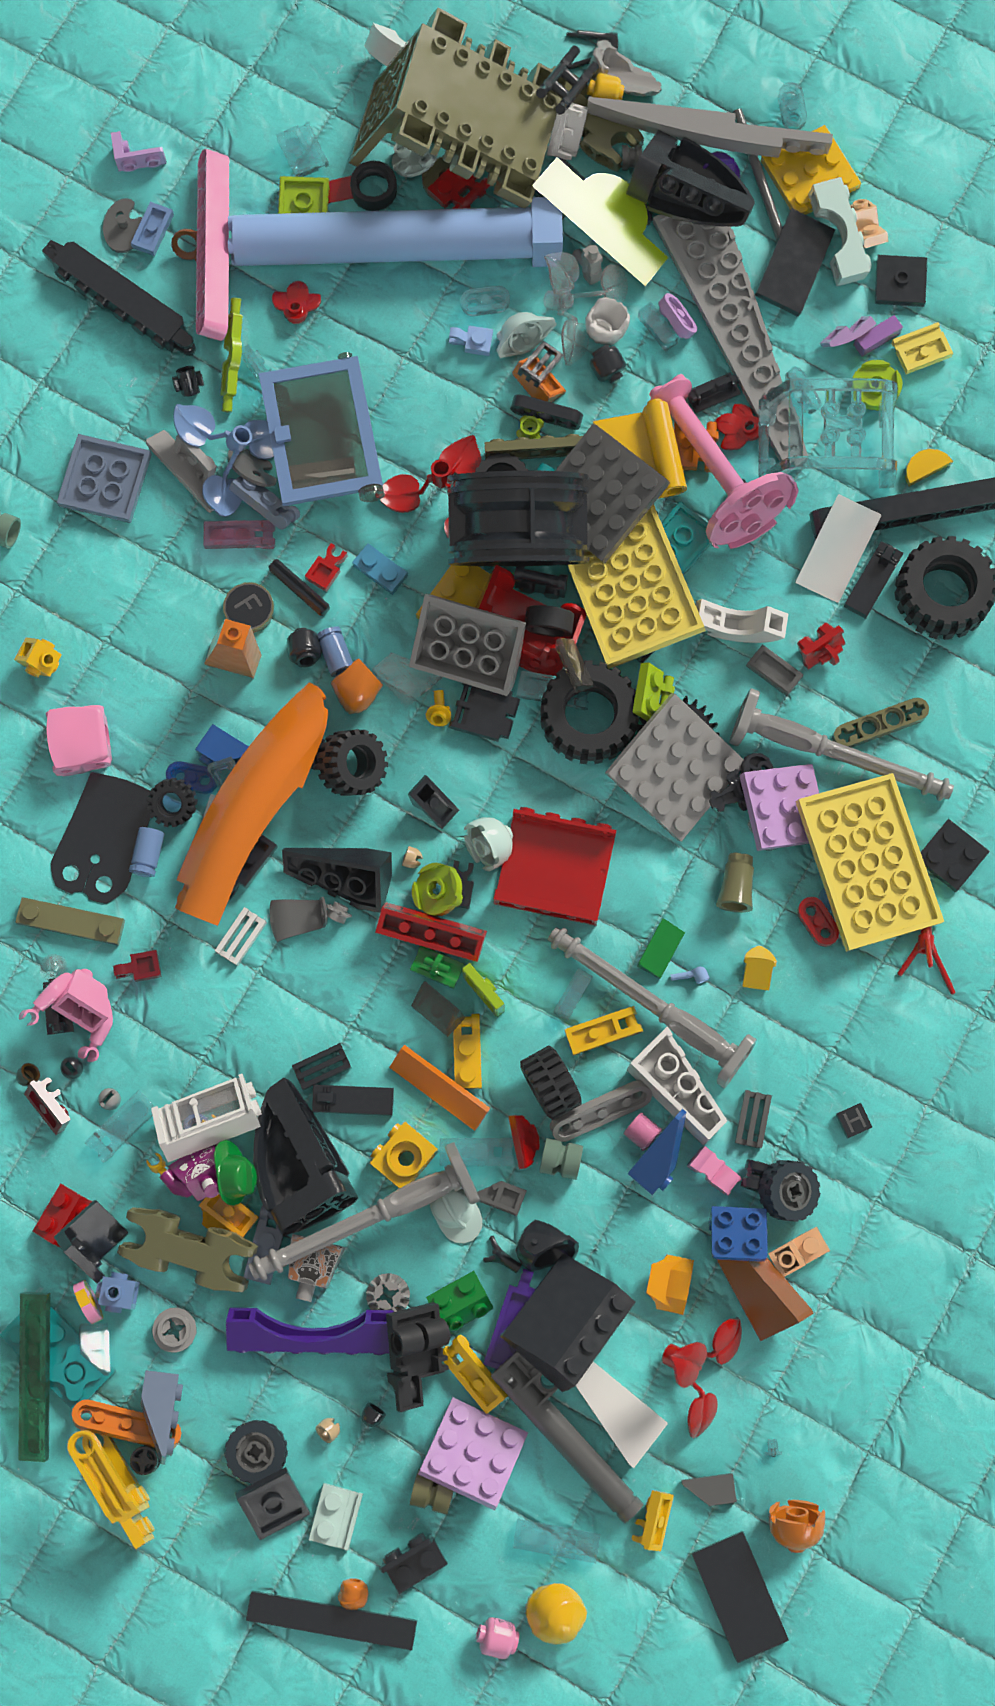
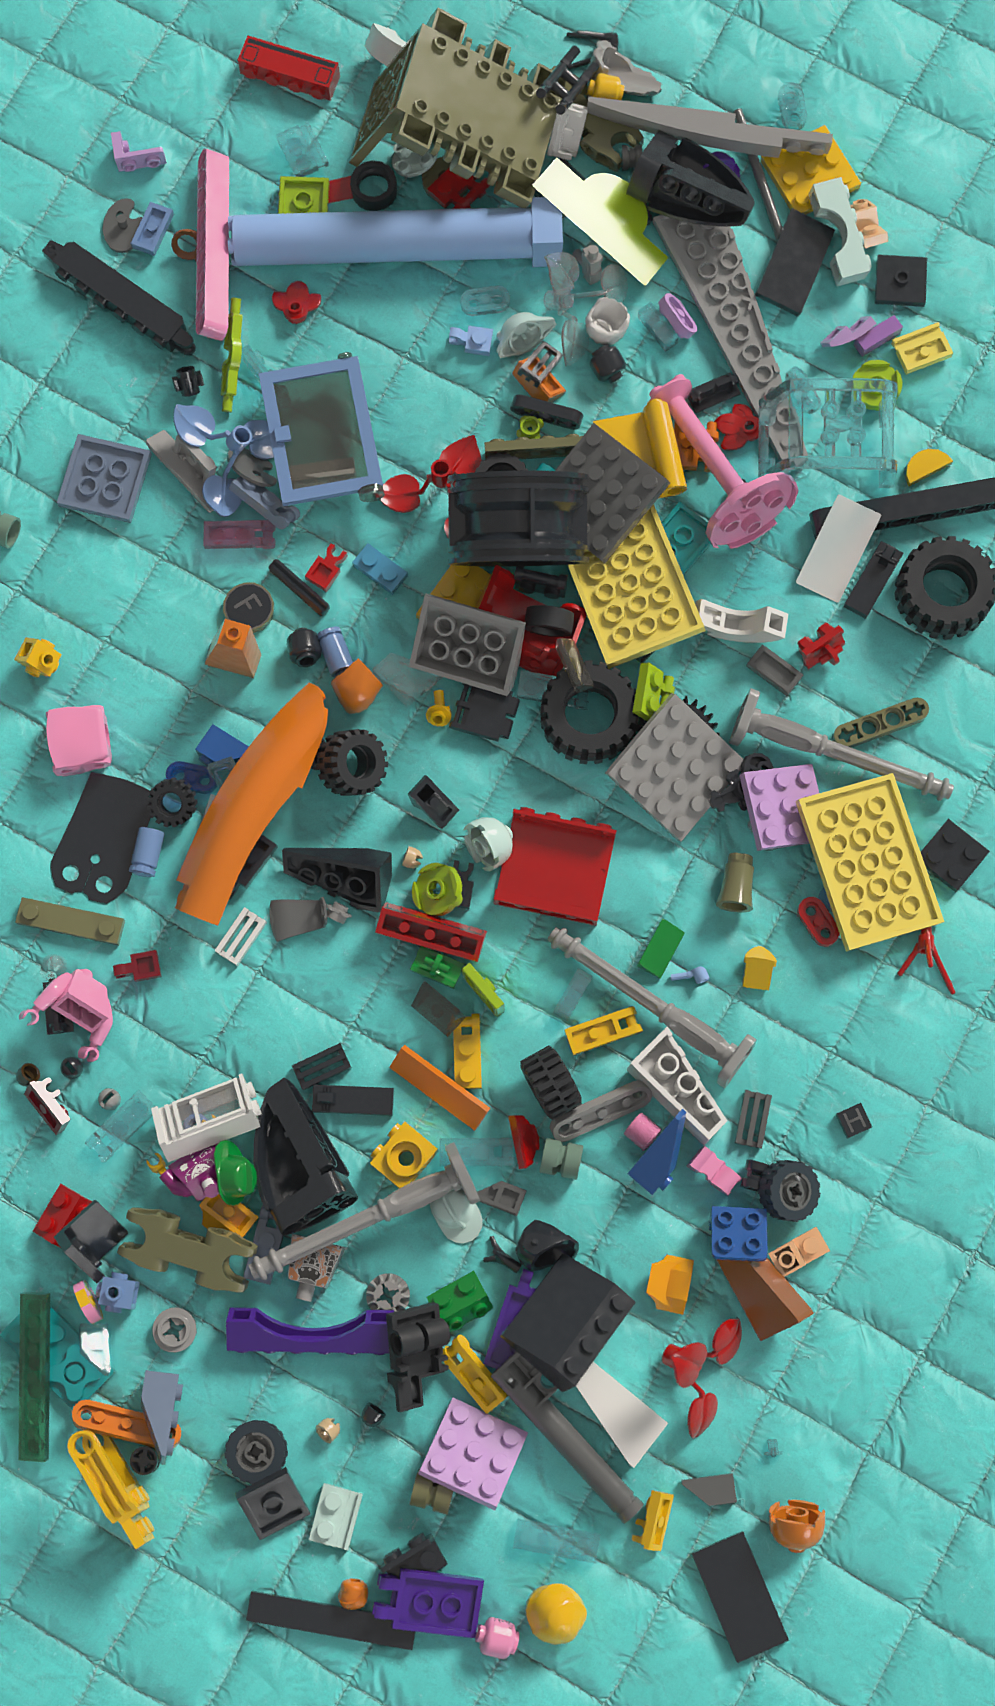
none -> red brick [237,35,340,101]
none -> dark purple tile [372,1568,484,1638]

